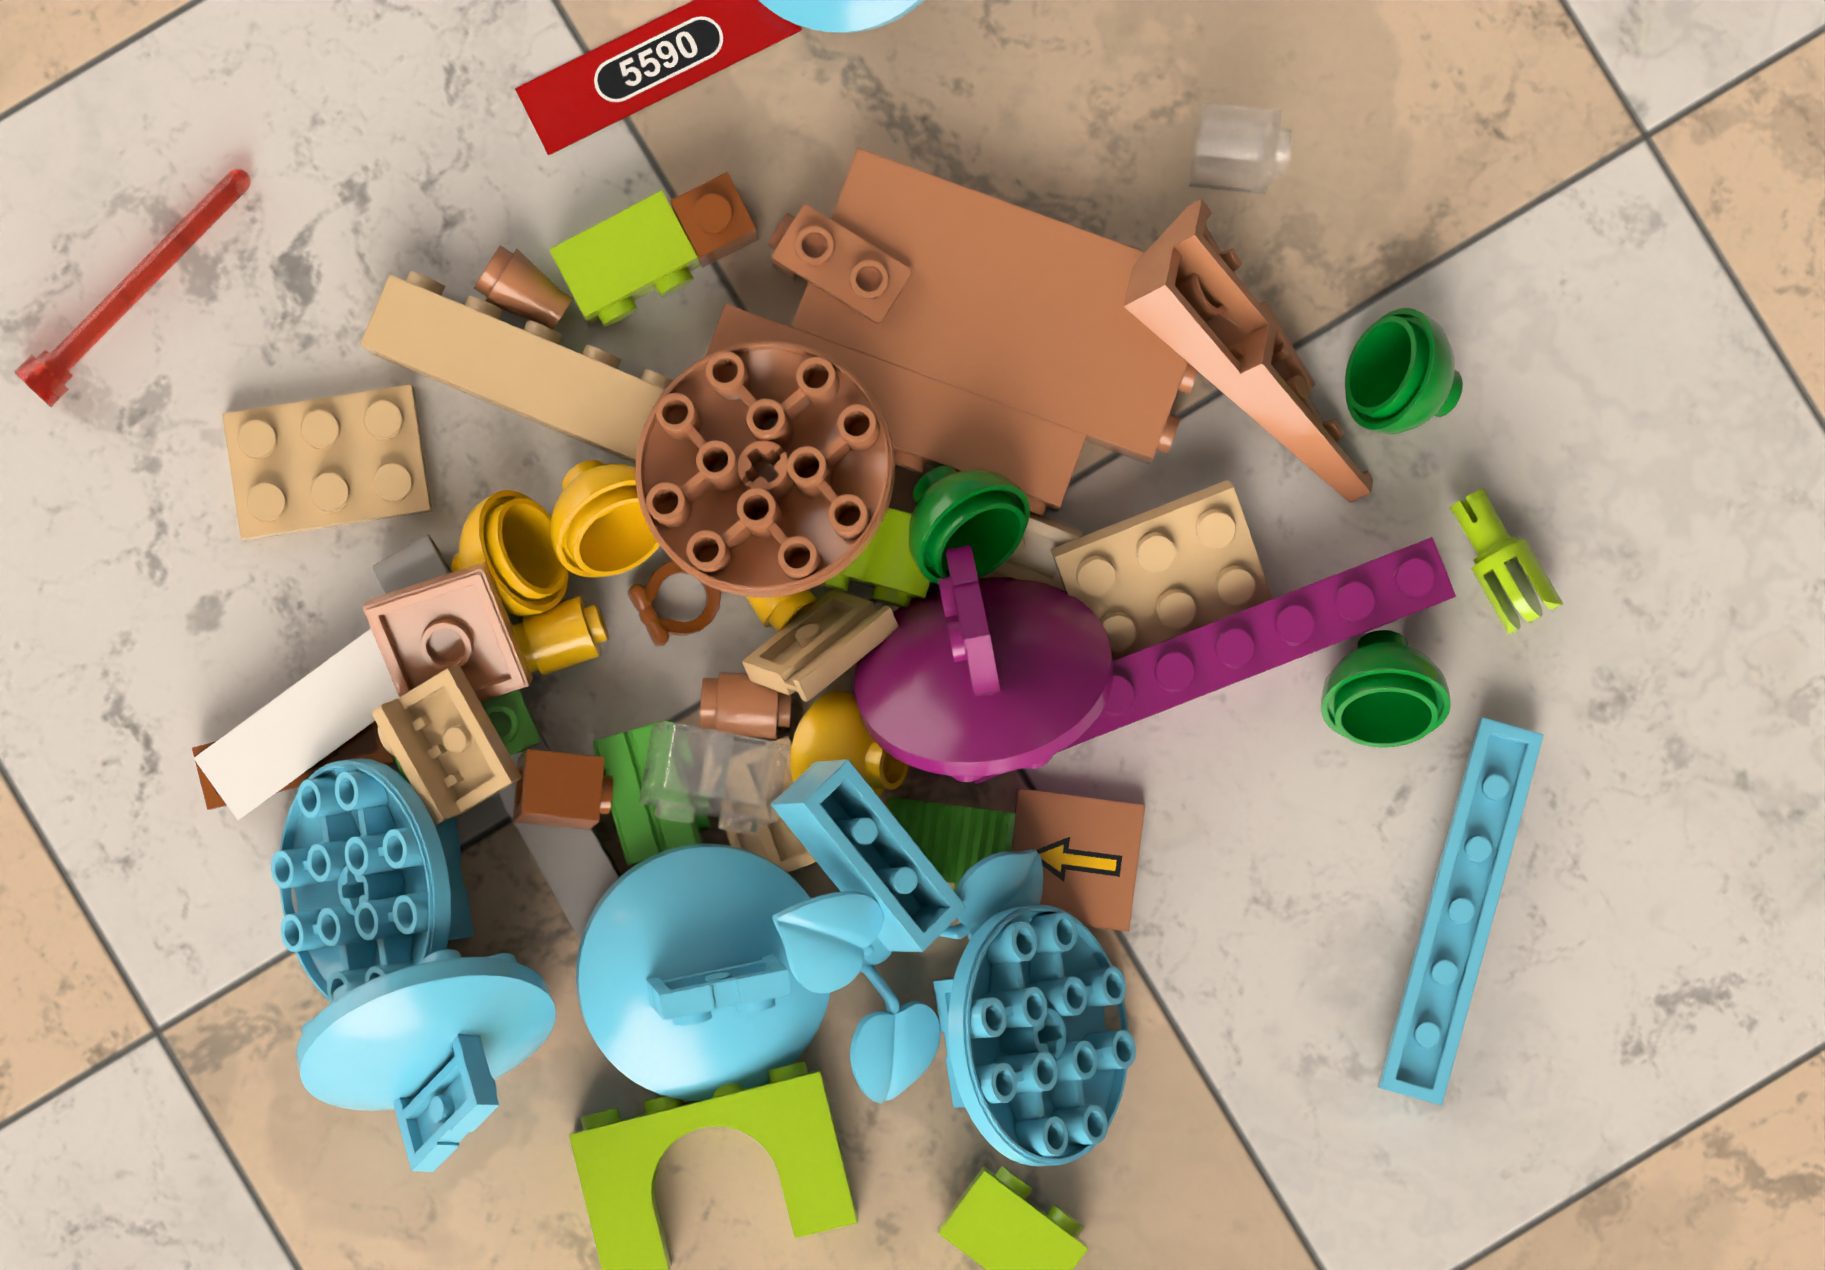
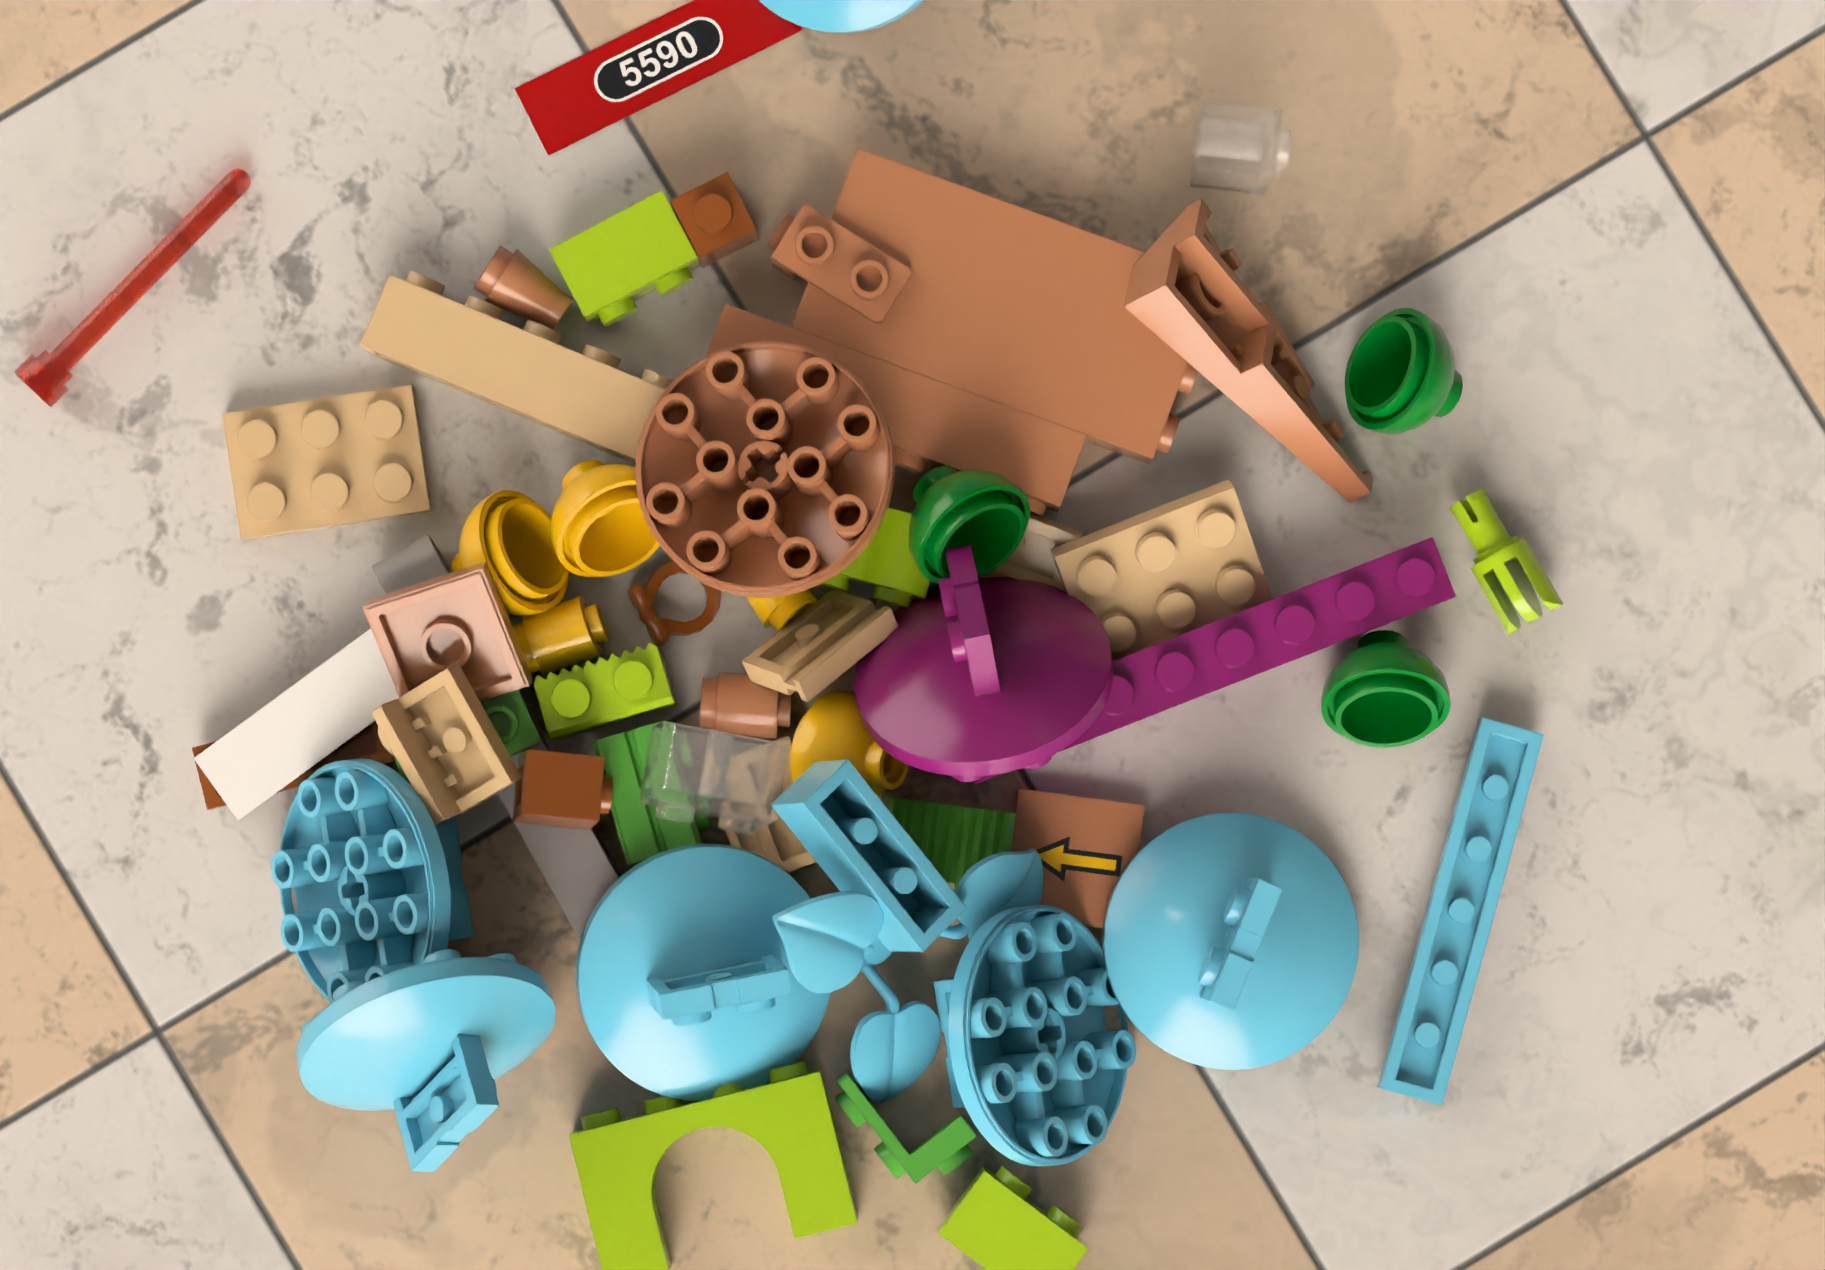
none -> lime brick [533,642,677,741]
none -> bright green bracket [835,1070,977,1184]
none -> medium azure bracket [1102,812,1359,1070]

